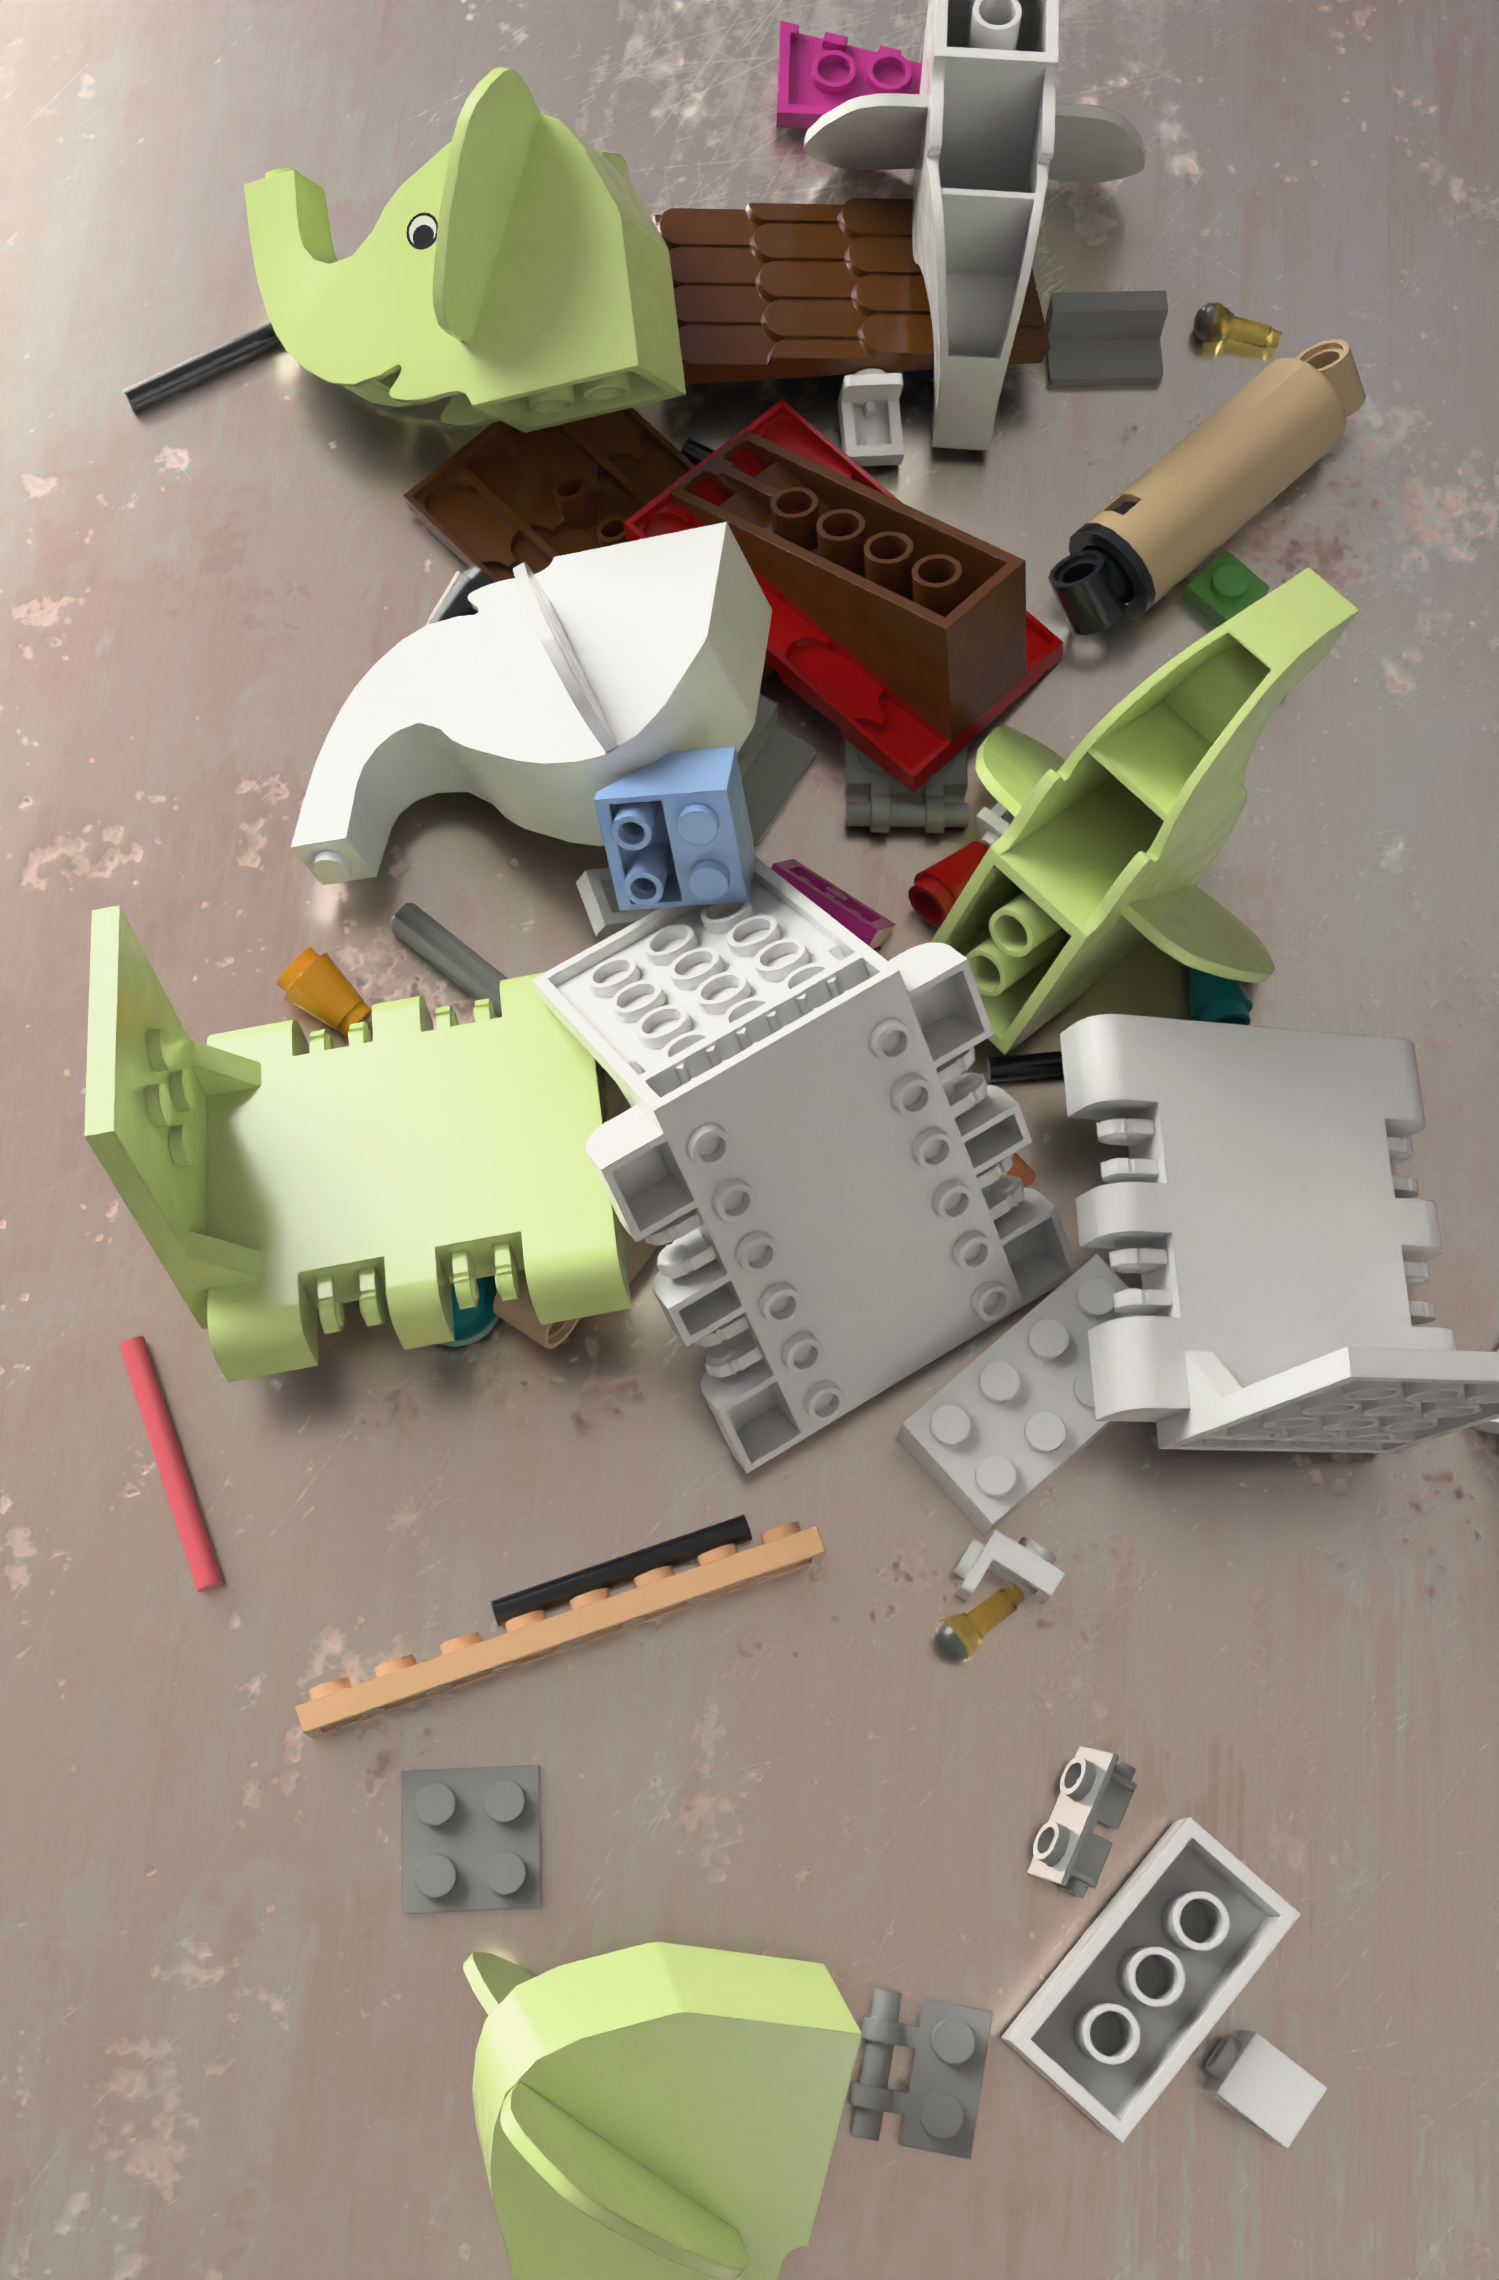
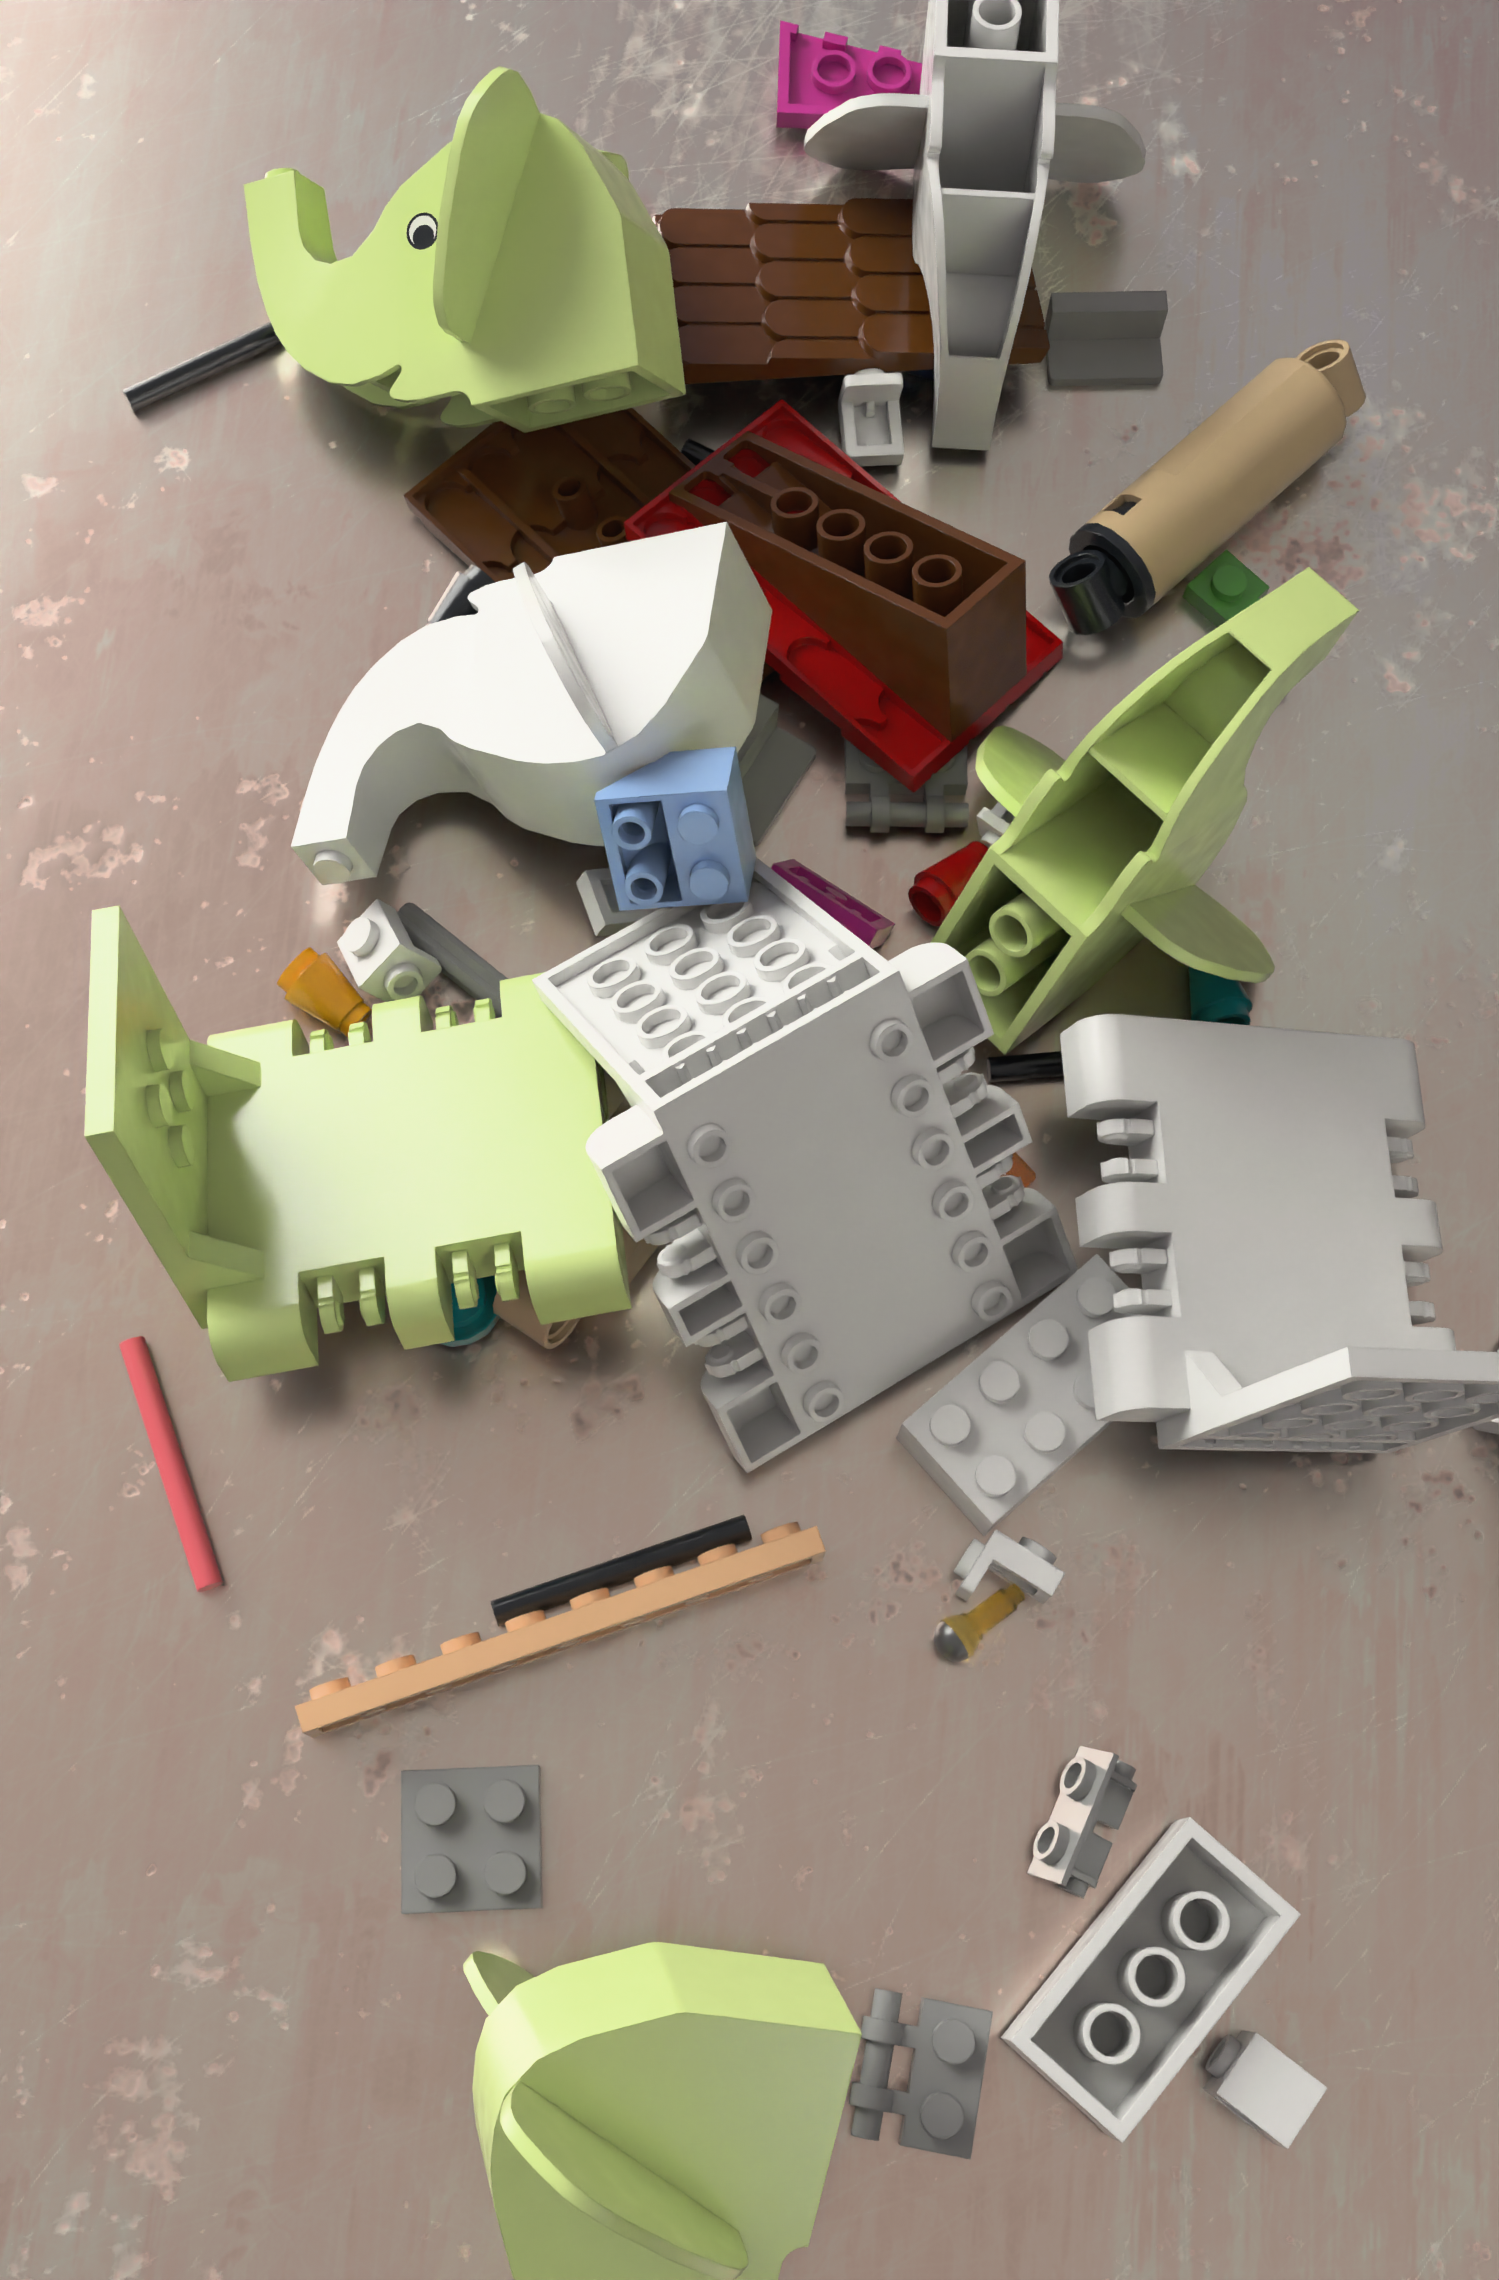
clear yellow piece [1194,302,1282,348] -> none
none -> white bracket [337,899,442,1002]

